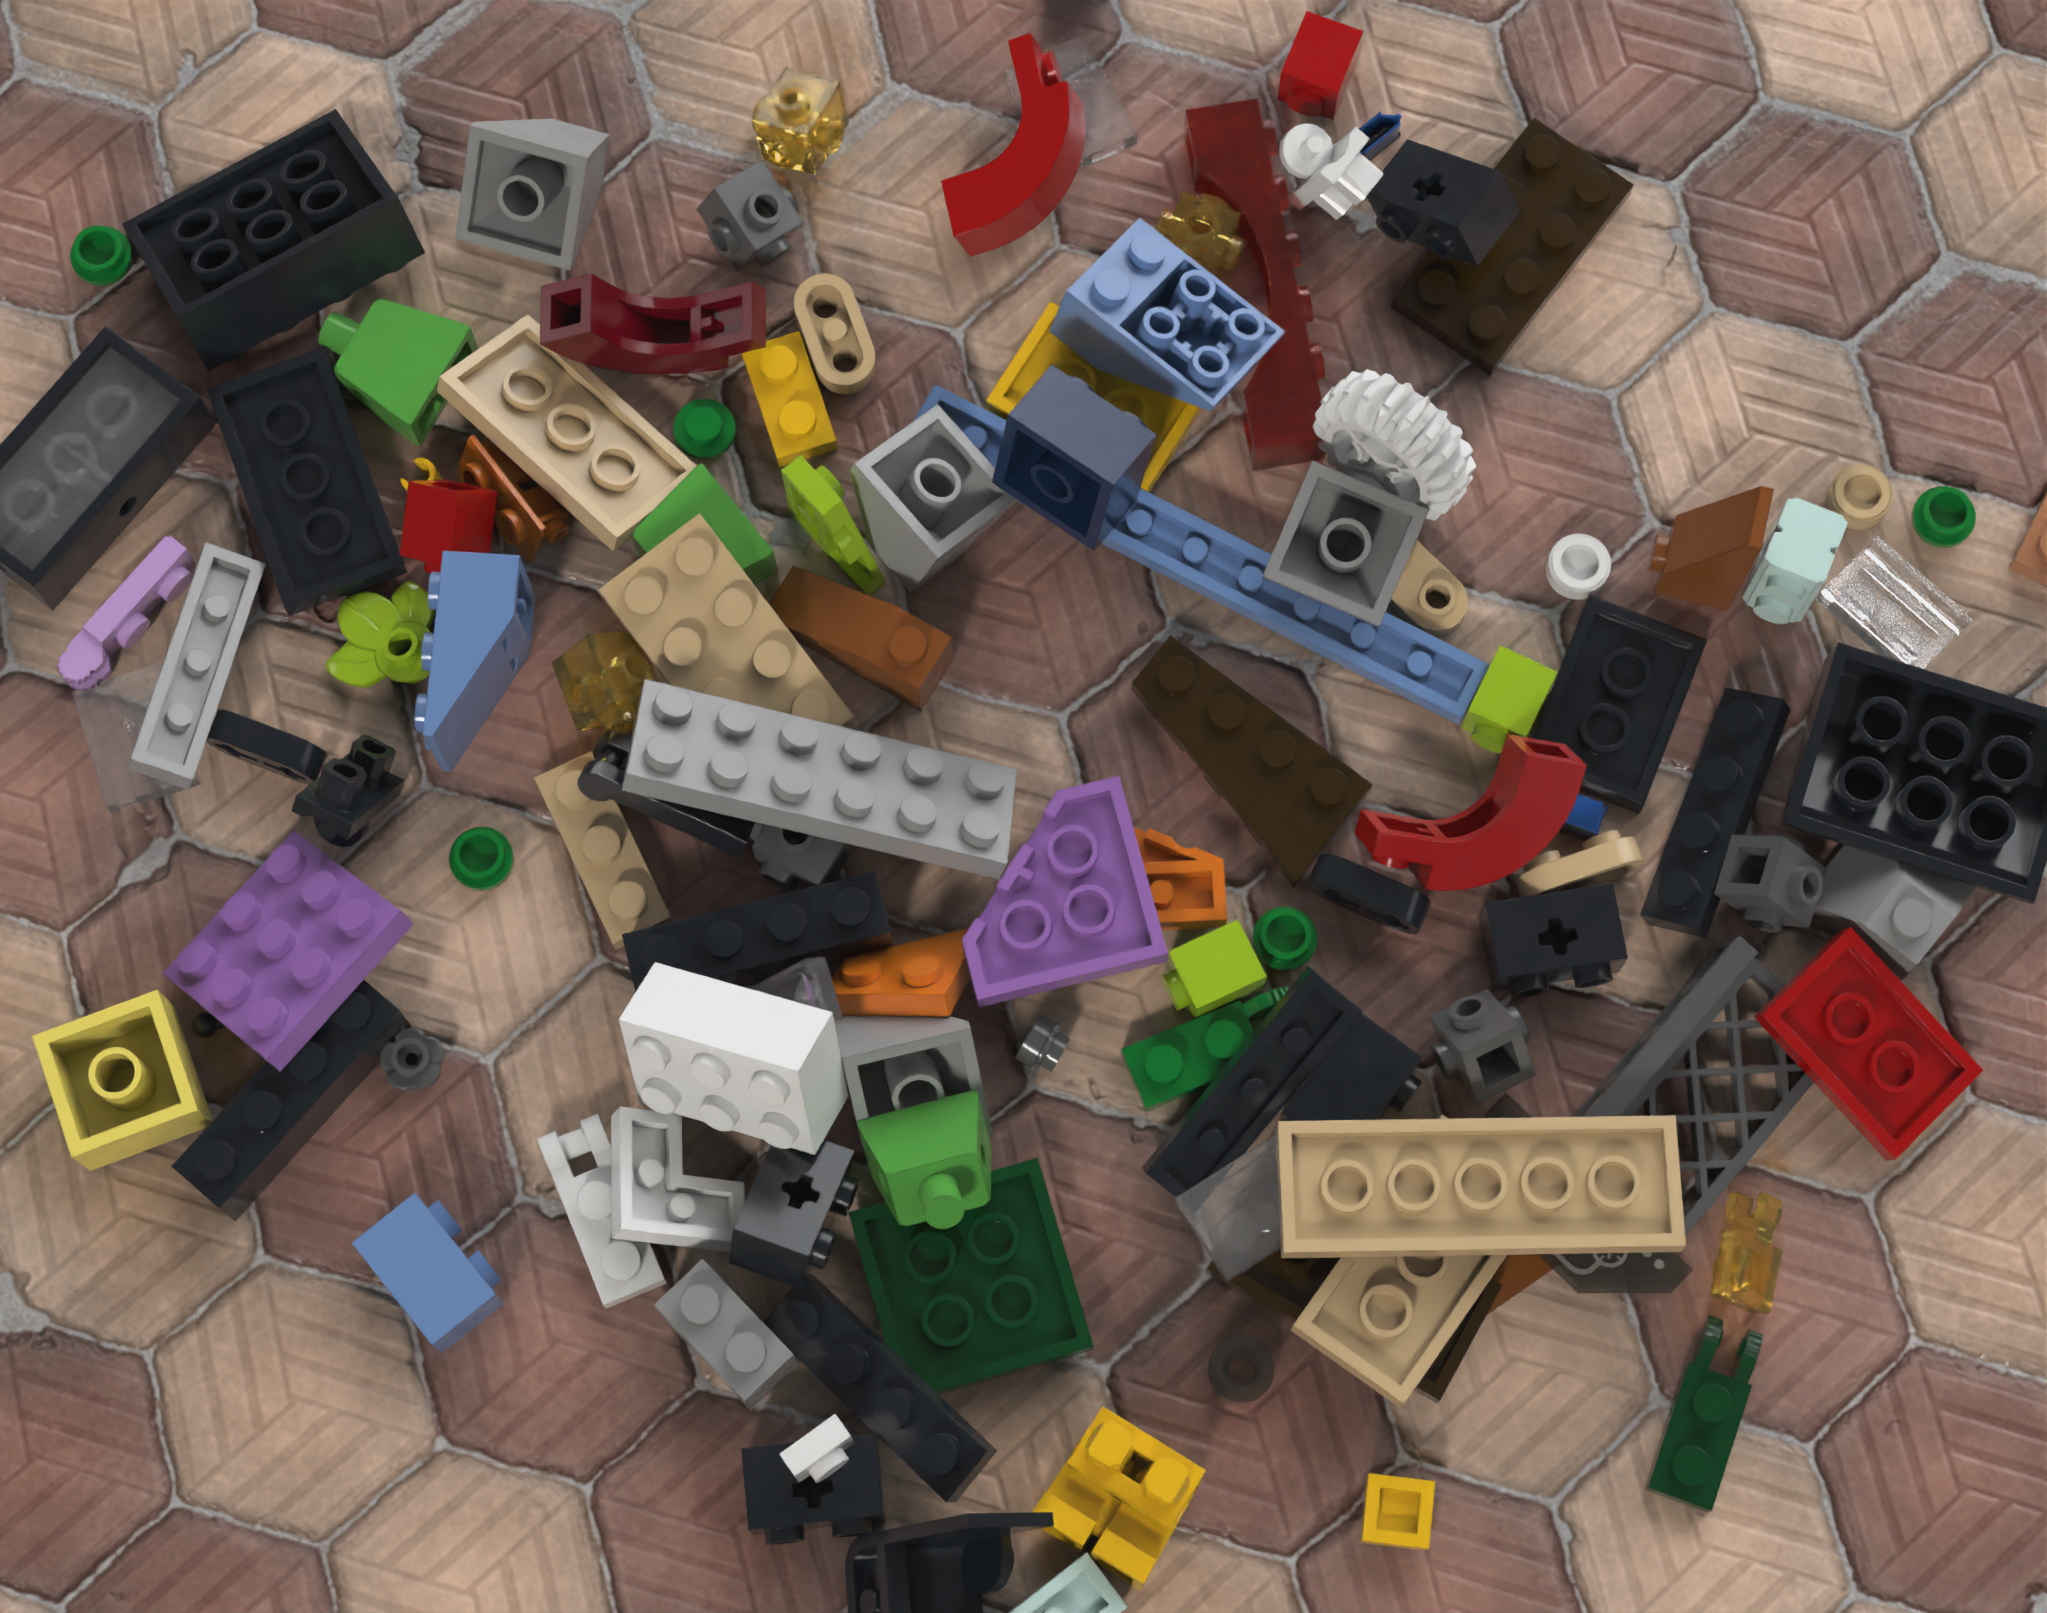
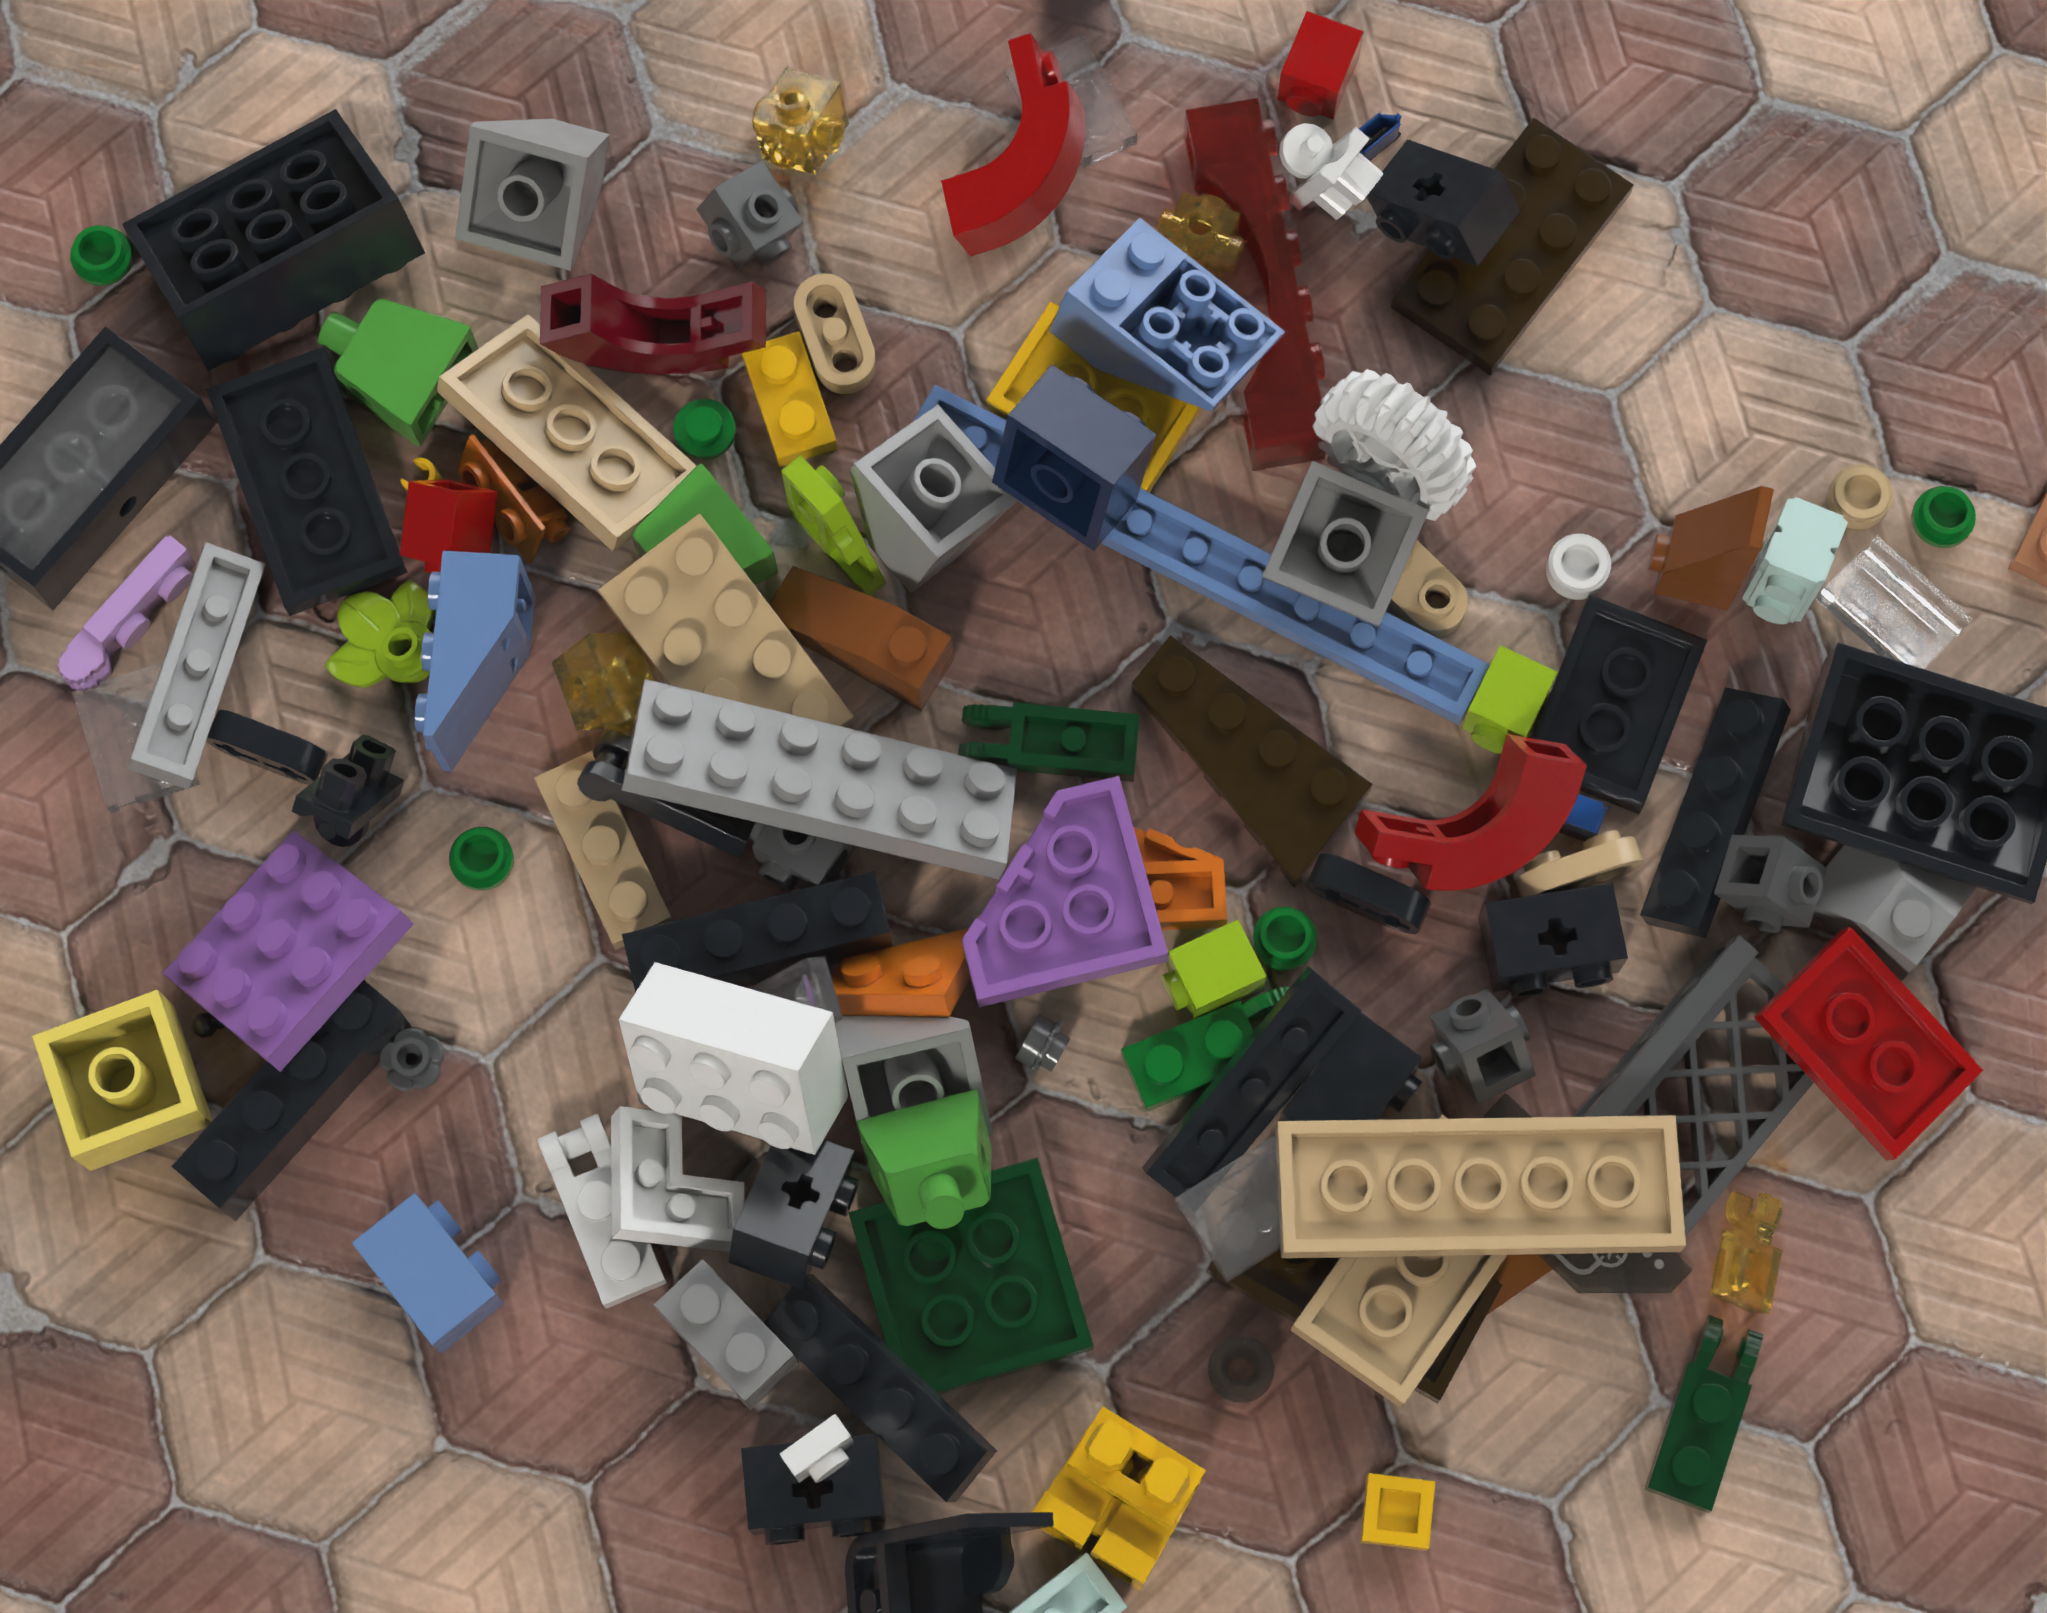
none -> dark green hinge [958,702,1140,782]

